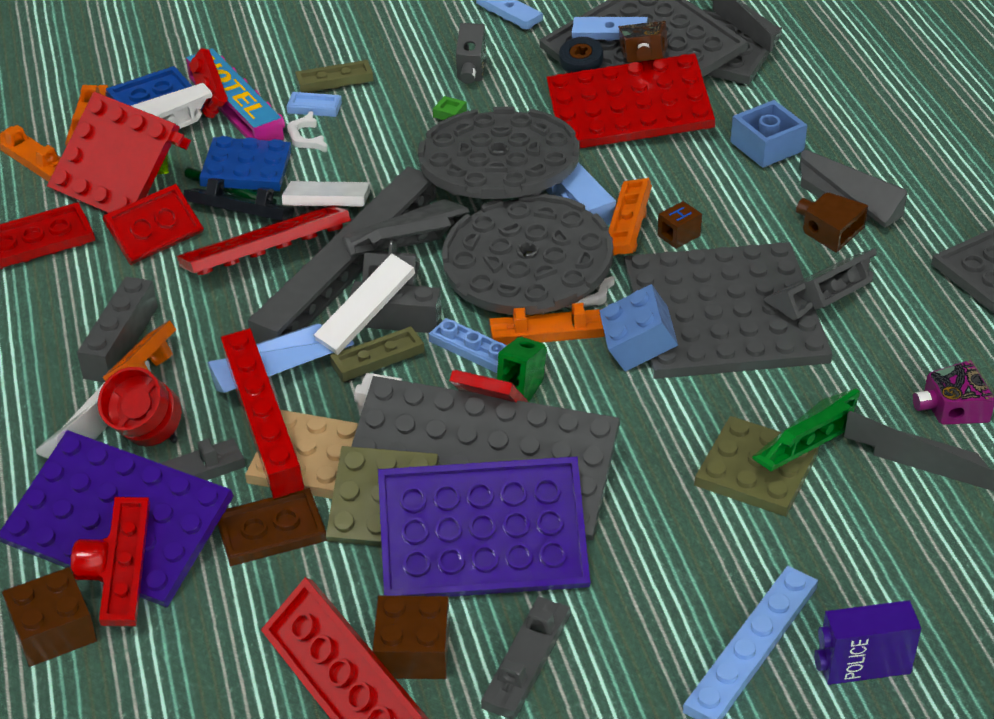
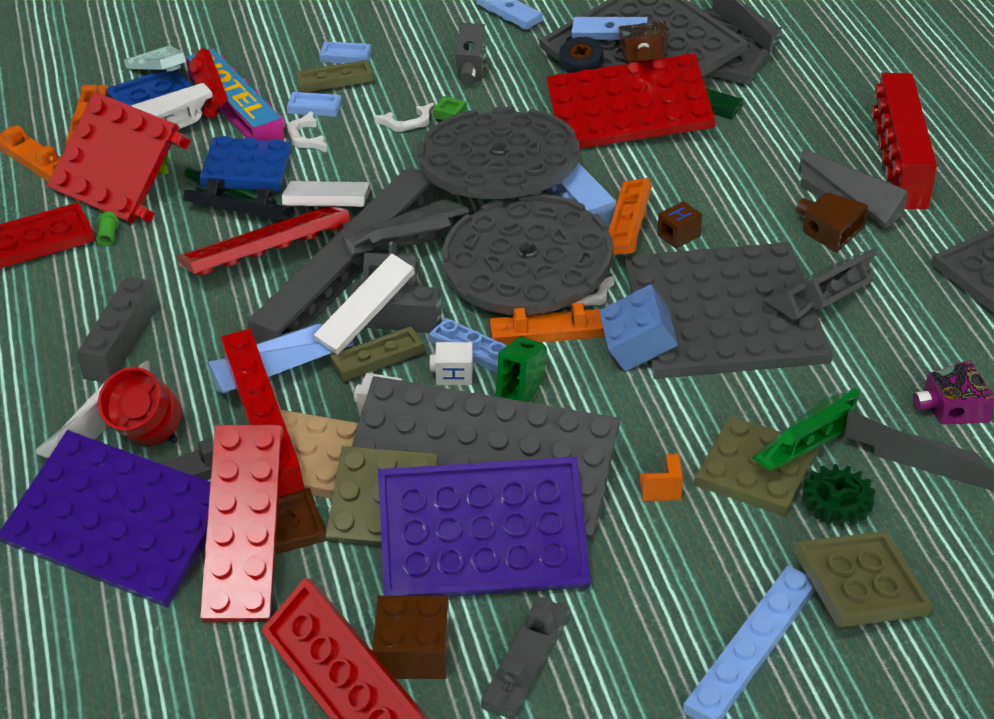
reddish brown brick [2,567,97,667] -> none
red plate [71,497,150,627] -> none
red tile [102,184,204,265] -> none
orange hinge [103,320,177,382] -> none
red tile [449,370,528,403] -> none
medium blue brick [730,100,807,168] -> none
dark purple brick [814,600,922,685] -> none
none -> bright green pin [96,211,119,246]
none -> light aqua wing [124,45,186,72]
none -> plate [200,425,283,622]
none -> light blue tile [319,41,372,63]
none -> white helmet [374,103,435,132]
none -> white brick [430,342,473,385]
none -> orange panel [639,454,683,502]
none -> dark green tile [706,88,743,119]
none -> olive plate [793,531,933,628]
none -> dark green gear [802,464,875,527]
none -> red brick [871,73,937,209]

